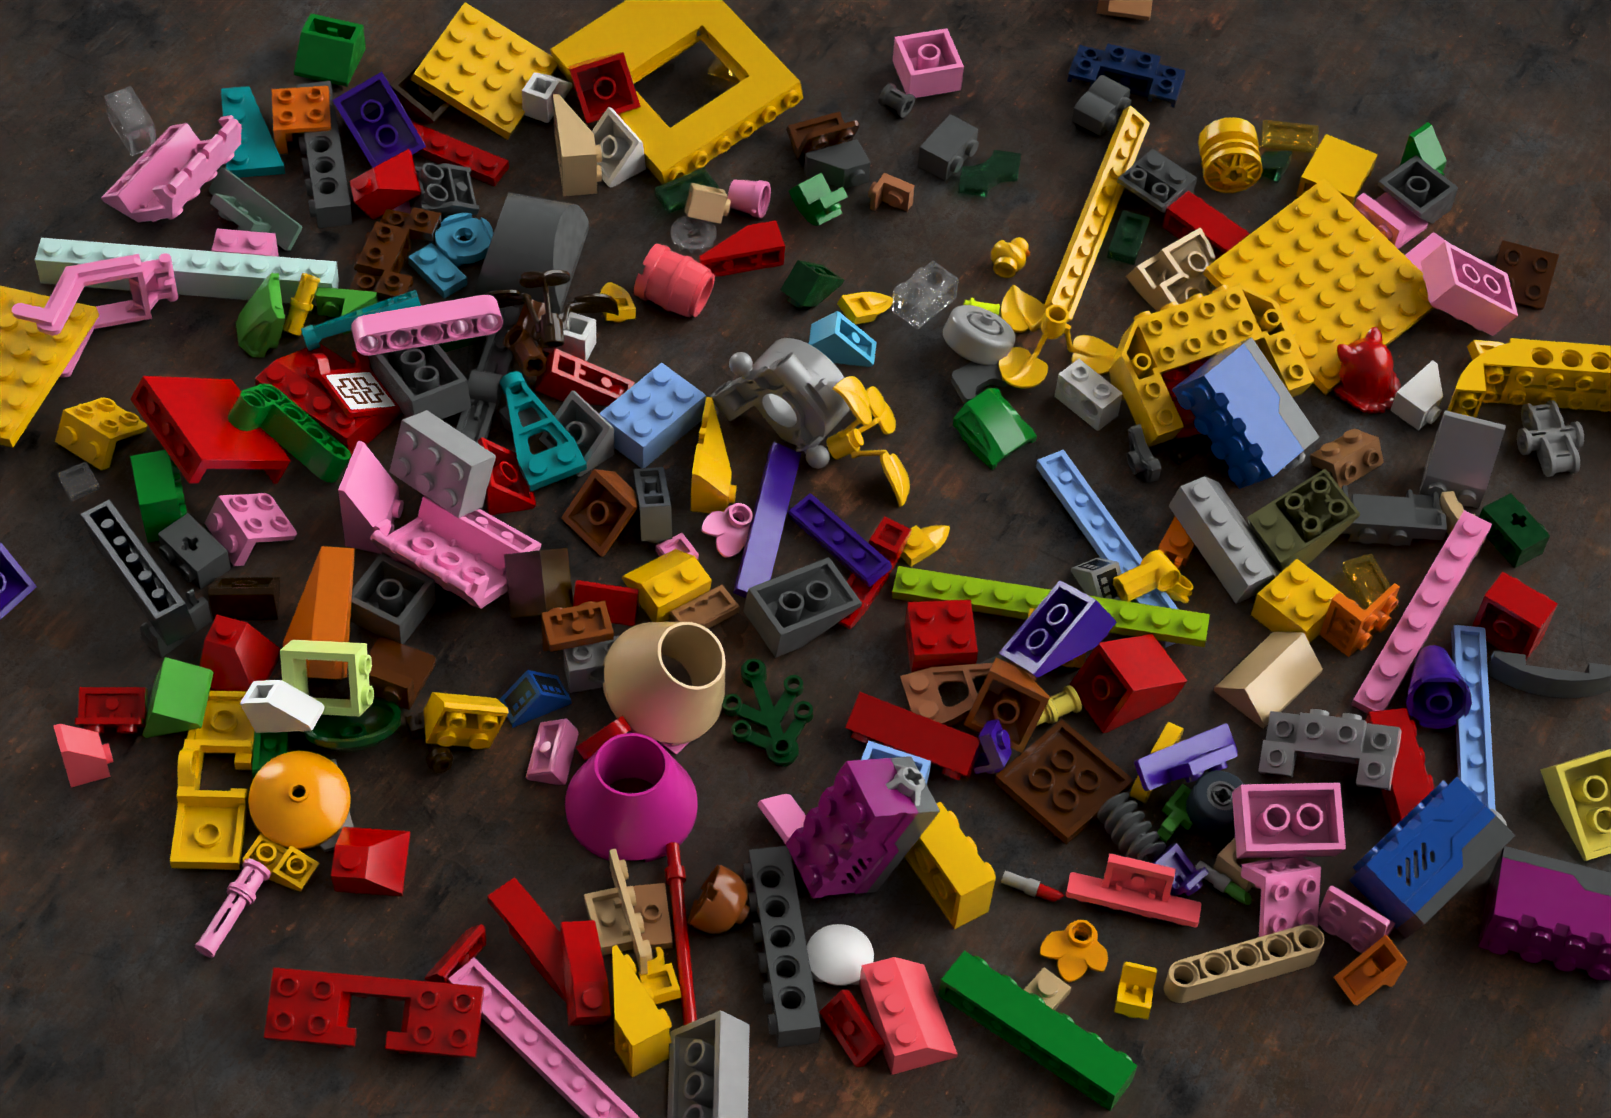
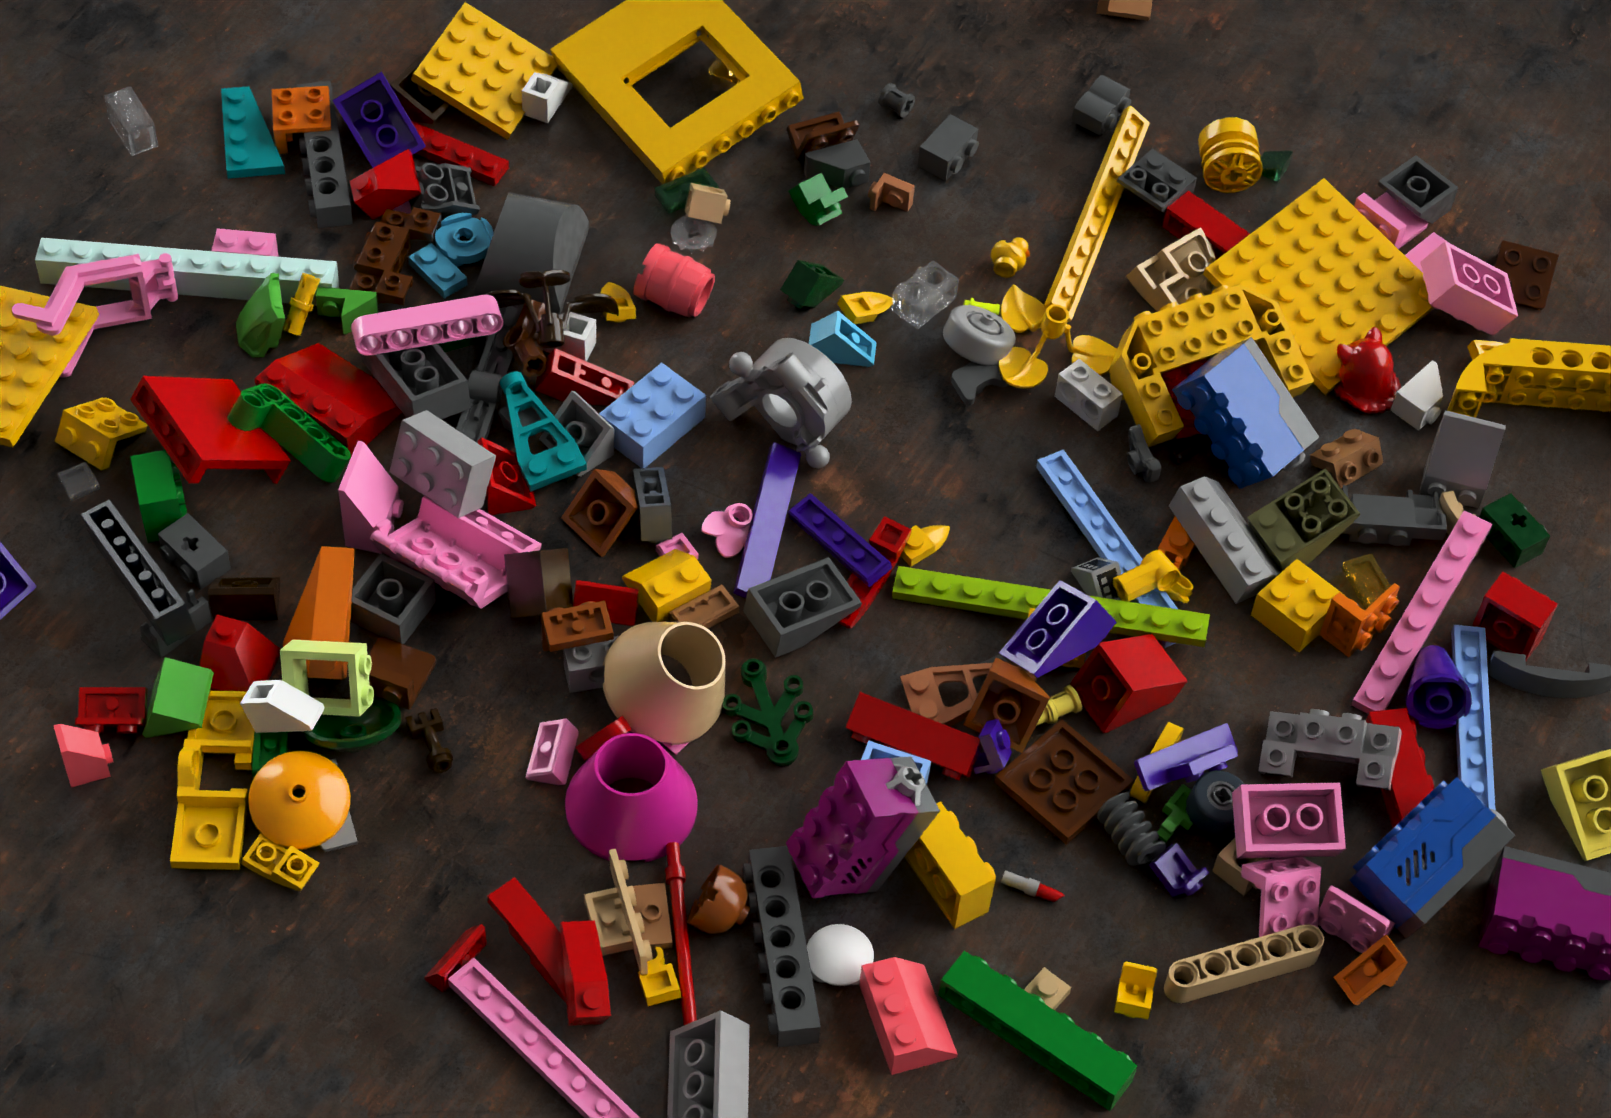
bright pink slope [101,115,242,222] -> none
bright pink pin [195,858,271,958] -> none
bright pink bracket [204,493,297,566] -> none
sand green bracket [209,167,302,251] -> none
red plate [264,967,484,1059] -> none
green slope [294,13,366,87] -> none
teal plate [301,290,421,351] -> none
flag [306,351,400,417] -> none
red slope [331,827,411,896] -> none
yellow slope [423,692,508,749] -> none
blue slope [499,670,572,728] -> none
tan slope [553,94,602,196] -> none
red slope [568,52,641,124] -> none
white slope [592,107,646,187] -> none
yellow slope [612,945,672,1078] -> none
yellow wedge [691,397,737,513] -> none
red slope [699,220,785,277] -> none
bright pink piece [727,179,771,218] -> none
bright pink slope [757,794,806,844] -> none
red plate [819,990,886,1067] -> none
yellow plant [827,376,910,508] -> none
bright pink brick [892,28,964,98] -> none
red brick [905,600,978,673] -> none
green slope [953,388,1037,470] -> none
clear green tile [958,150,1022,197] -> none
light orange plate [1040,920,1108,982] -> none
coral bracket [1065,853,1202,927] -> none
dark blue bracket [1067,43,1186,108] -> none
clear green plate [1107,210,1150,265] -> none
piece [1195,861,1252,905] -> none
tan slope [1214,632,1323,729] -> none
clear yellow plate [1261,120,1318,153] -> none
yellow panel [1296,134,1378,205] -> none
slope [1400,122,1447,176] -> none
light grey axle [1517,400,1584,477] -> none

